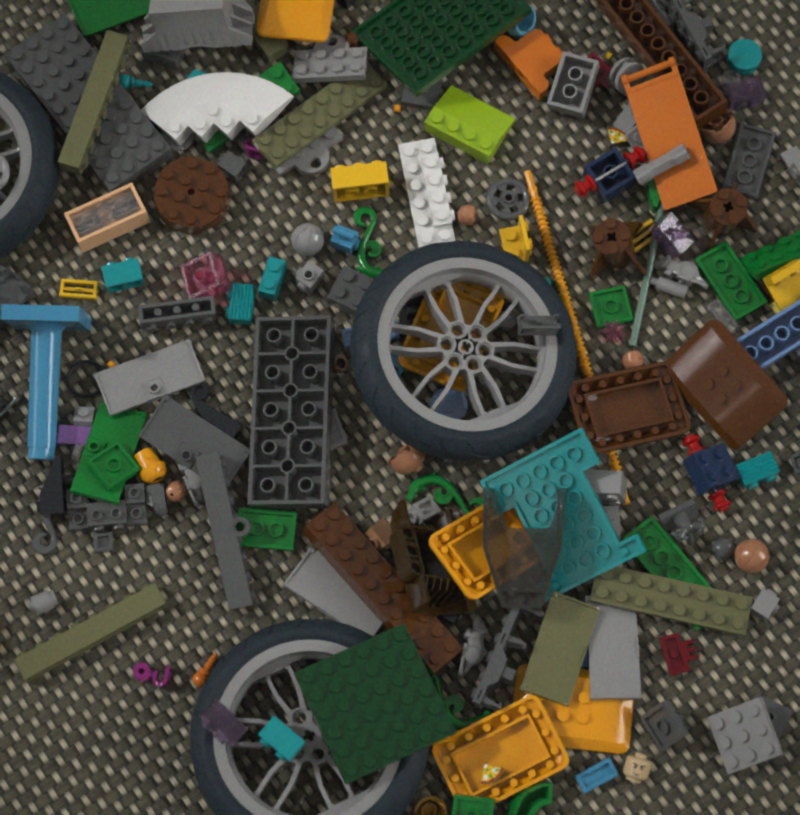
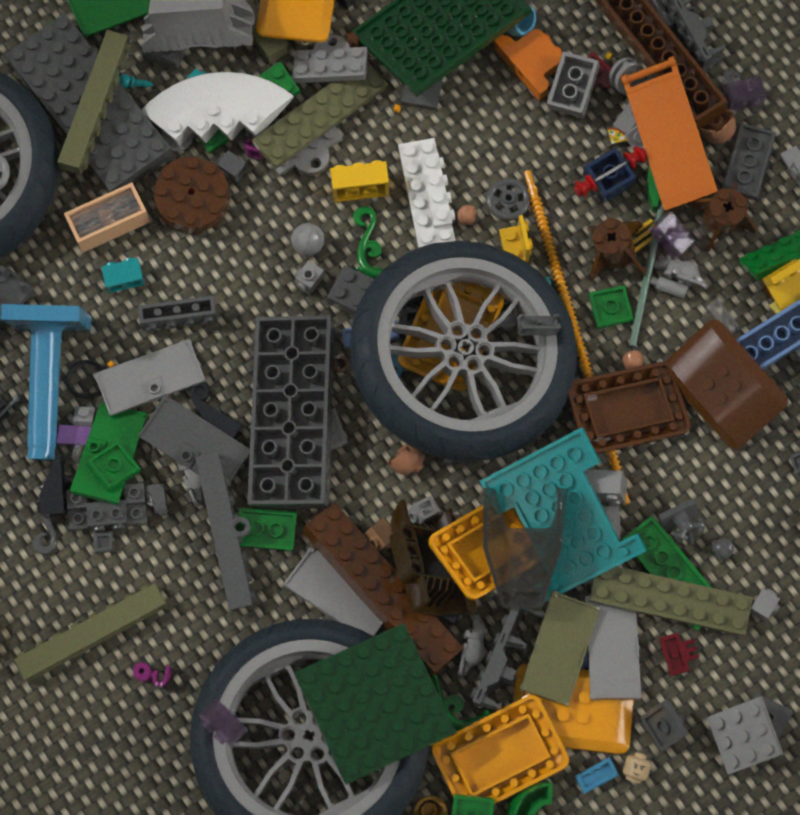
light grey brick [28,590,59,615] -> none
yellow tile [59,278,99,301] -> none
light orange piece [133,447,167,484] -> none
nougat piece [165,481,188,502] -> none
clear pink brick [180,251,232,299] -> none
orange bar [192,653,218,687] -> none
teal brick [225,283,256,326] -> none
teal brick [258,257,287,302] -> none
teal brick [258,716,306,763] -> none
dark azure brick [330,224,361,255] -> none
green plant [405,470,487,514] -> none
lime slope [424,85,516,165] -> none
light blue tile [430,387,468,420] -> none
tile [480,764,504,784] -> none
clear pink plant [601,319,626,343] -> none
light grey axle [633,143,691,185] -> none
dark blue brick [682,434,740,513] -> none
green plate [694,241,768,322] -> none
teal head [726,39,762,76] -> none
nougat piece [734,539,769,573] -> none
teal brick [735,451,780,490] -> none

